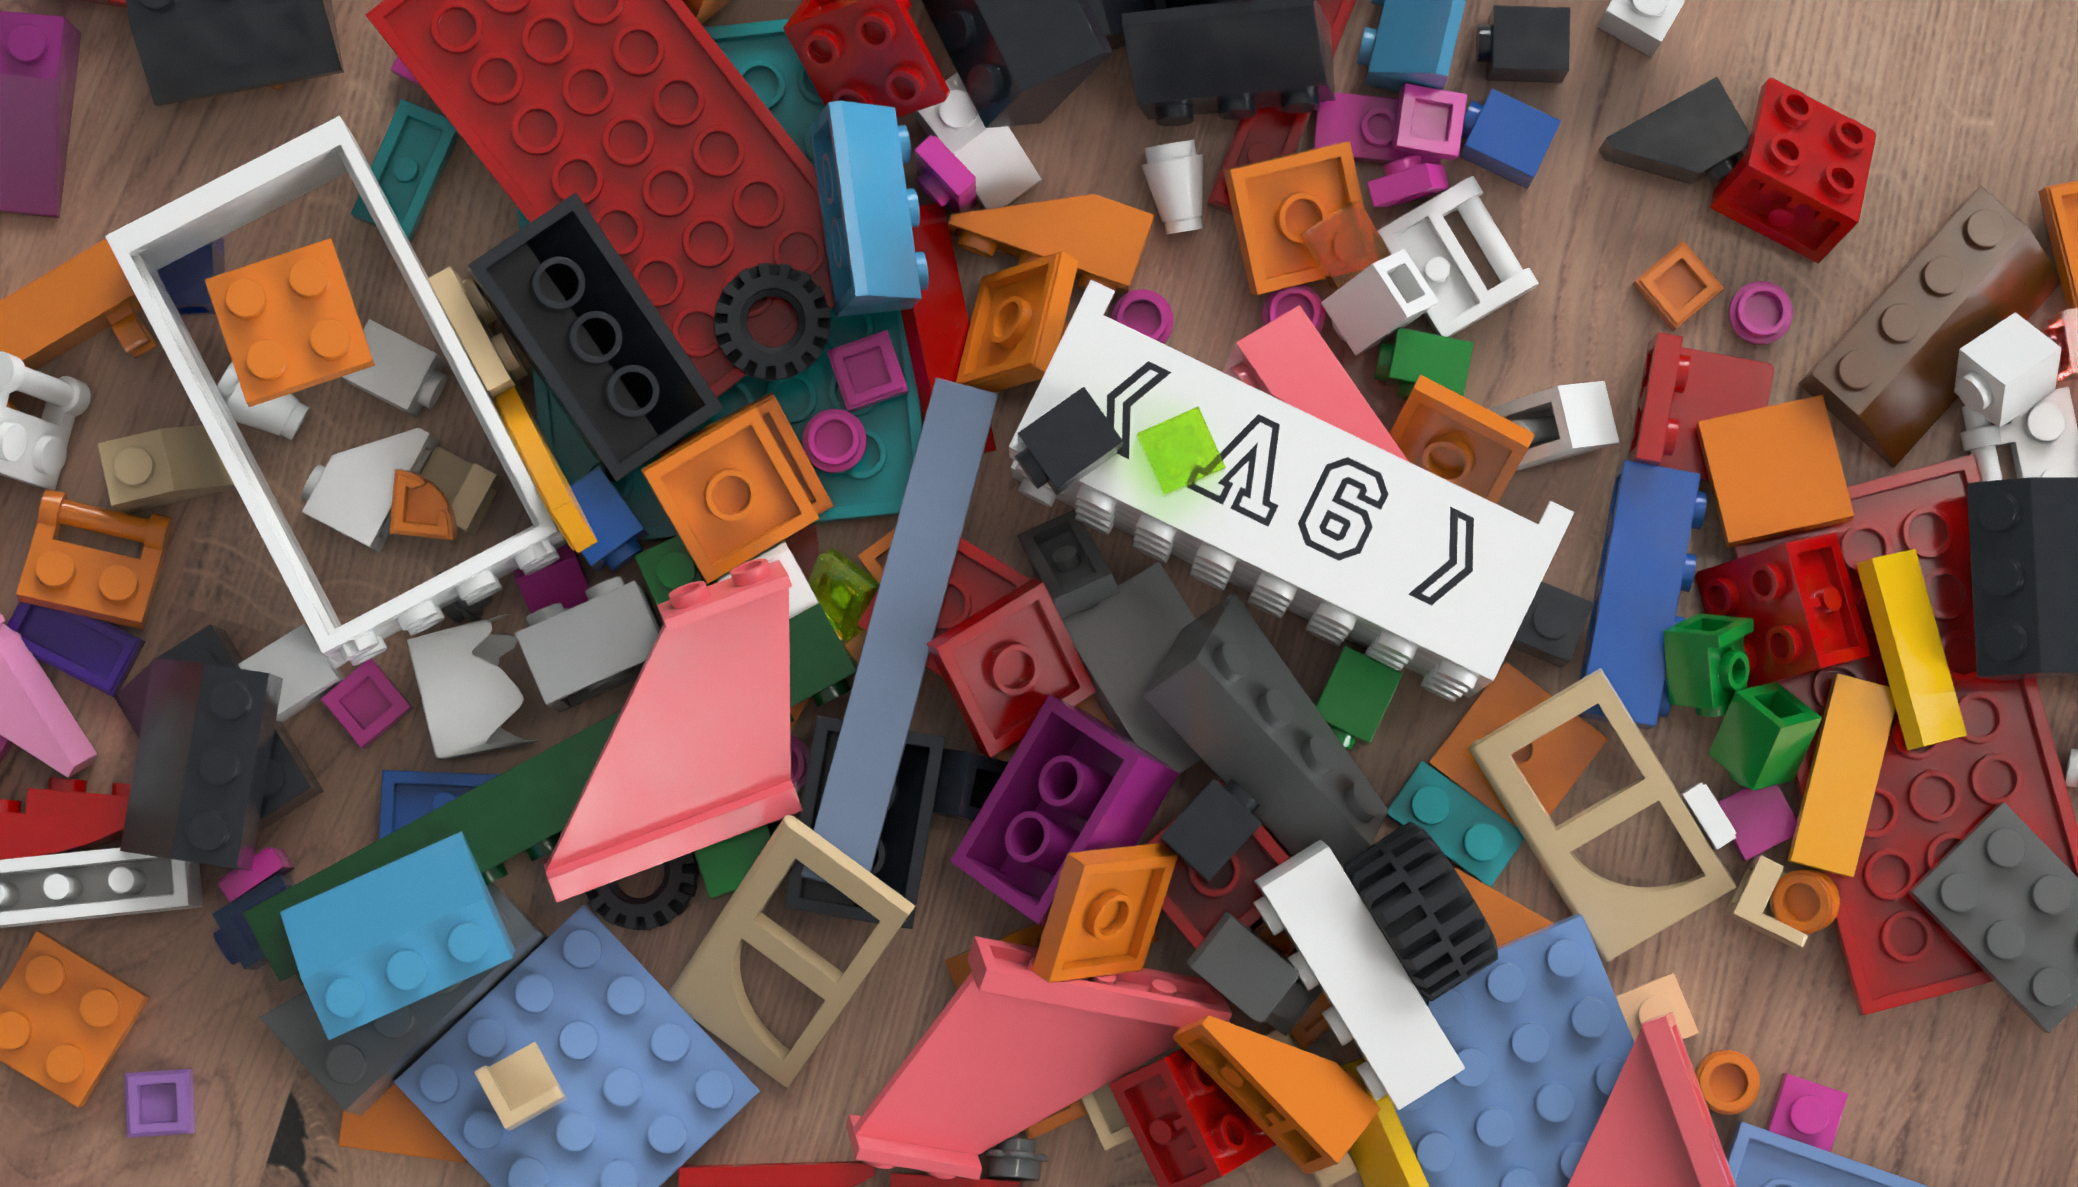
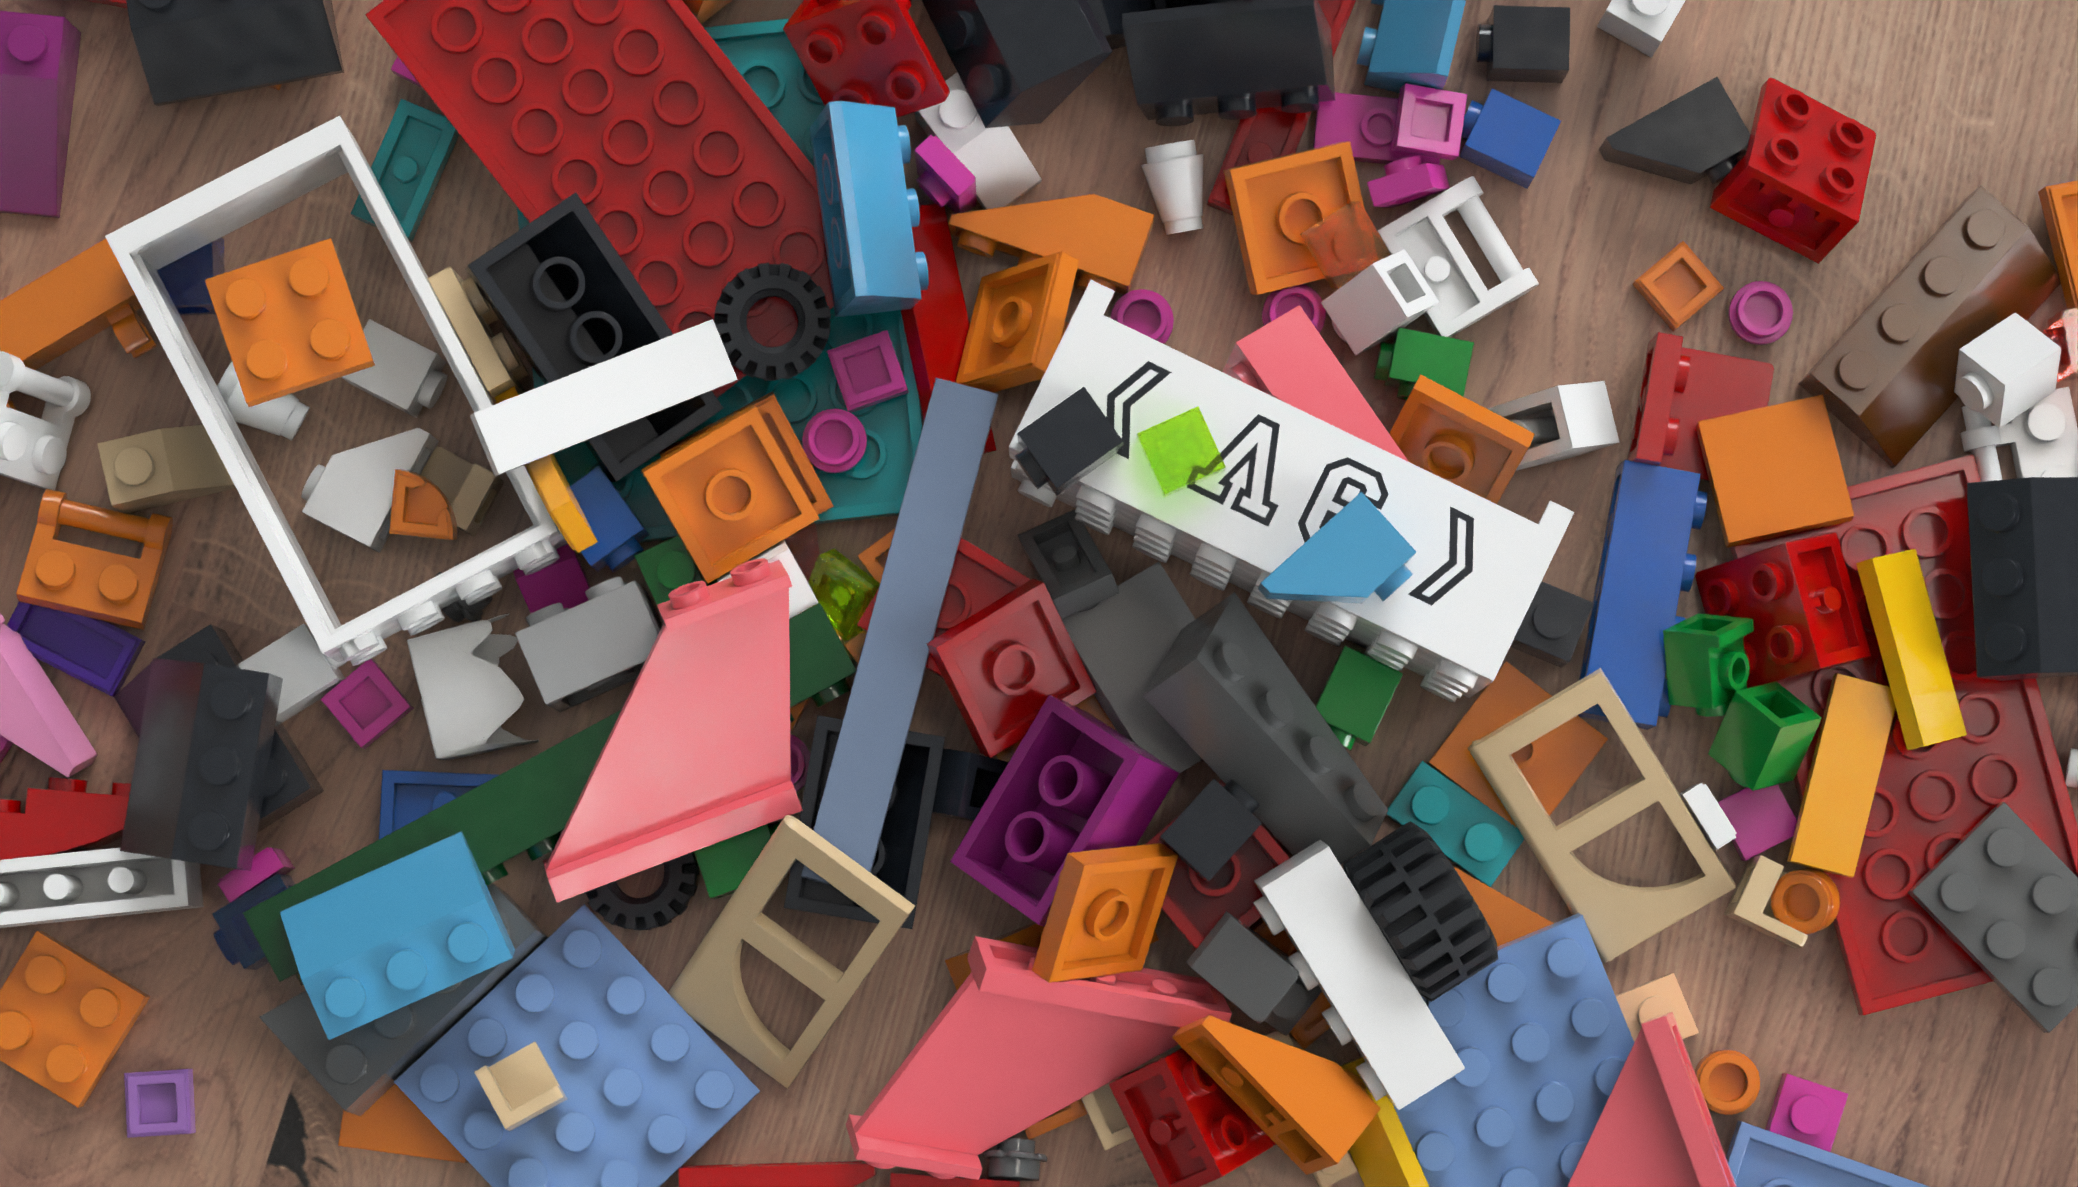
none -> white tile [470,319,738,476]
none -> dark azure slope [1258,492,1416,603]

